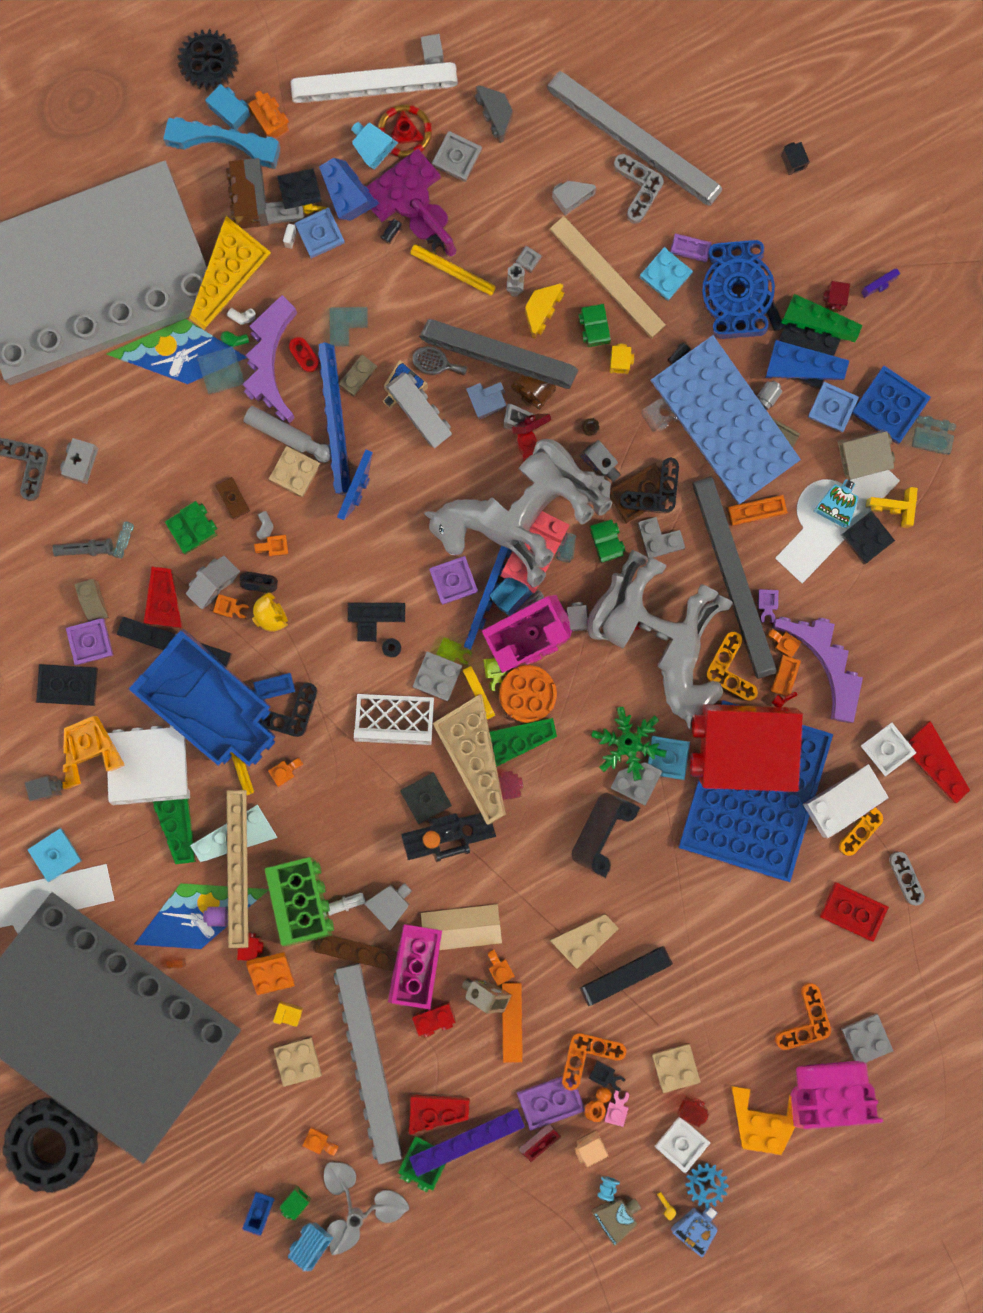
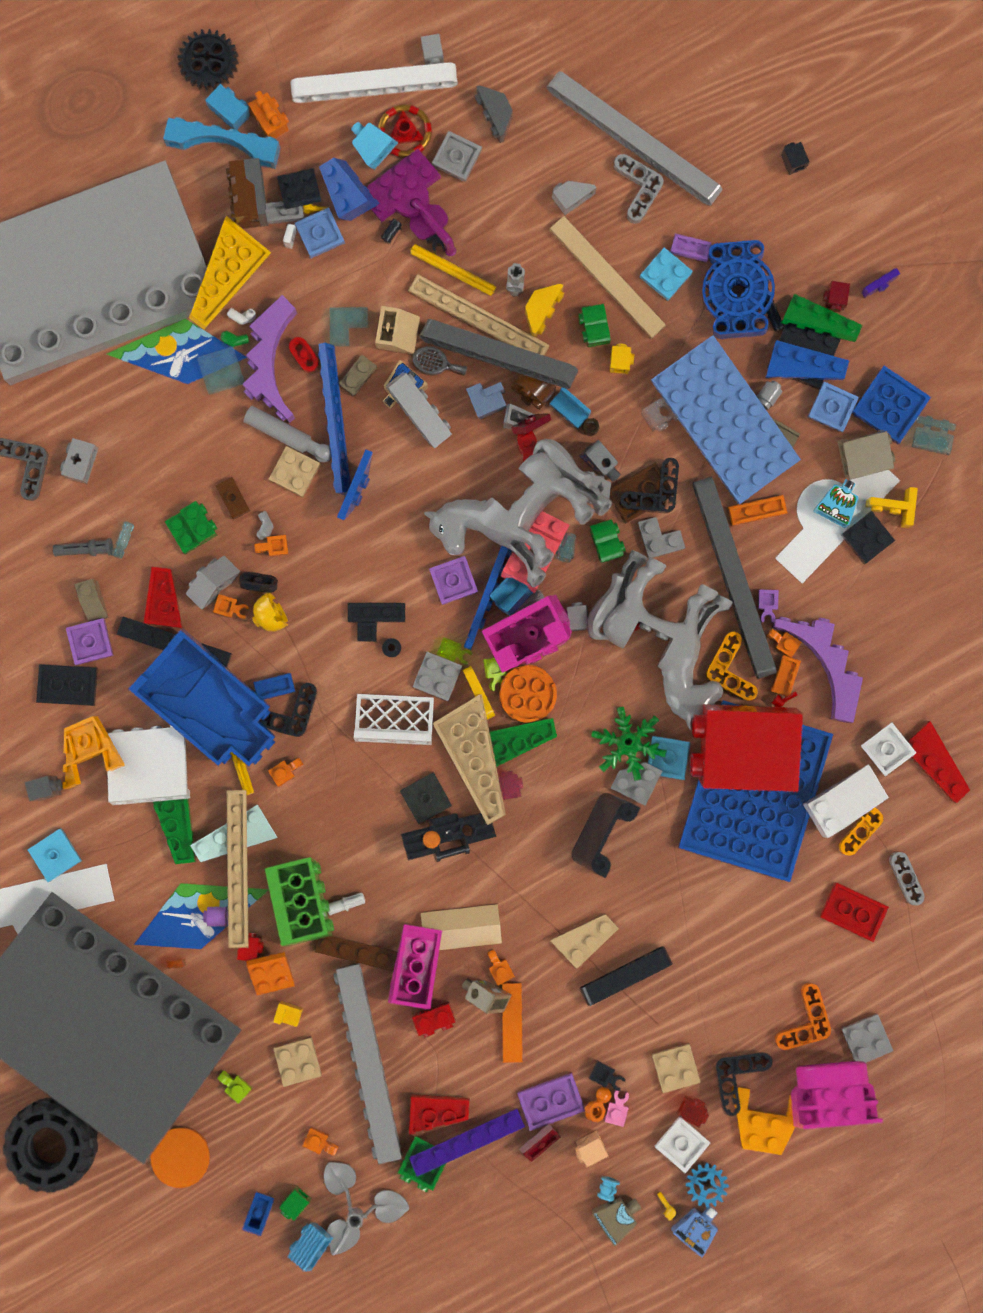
light grey torso [364,883,412,931] -> none
light grey tile [516,246,542,273] -> none
orange beam [562,1033,626,1091] -> none
black pin [667,342,691,364] -> none
none -> orange tile [151,1127,210,1188]
none -> lime plate [217,1070,252,1104]
none -> tan slope [375,306,420,354]
none -> tan tile [408,274,550,356]
none -> dark azure panel [549,388,591,430]
none -> black beam [715,1053,772,1116]

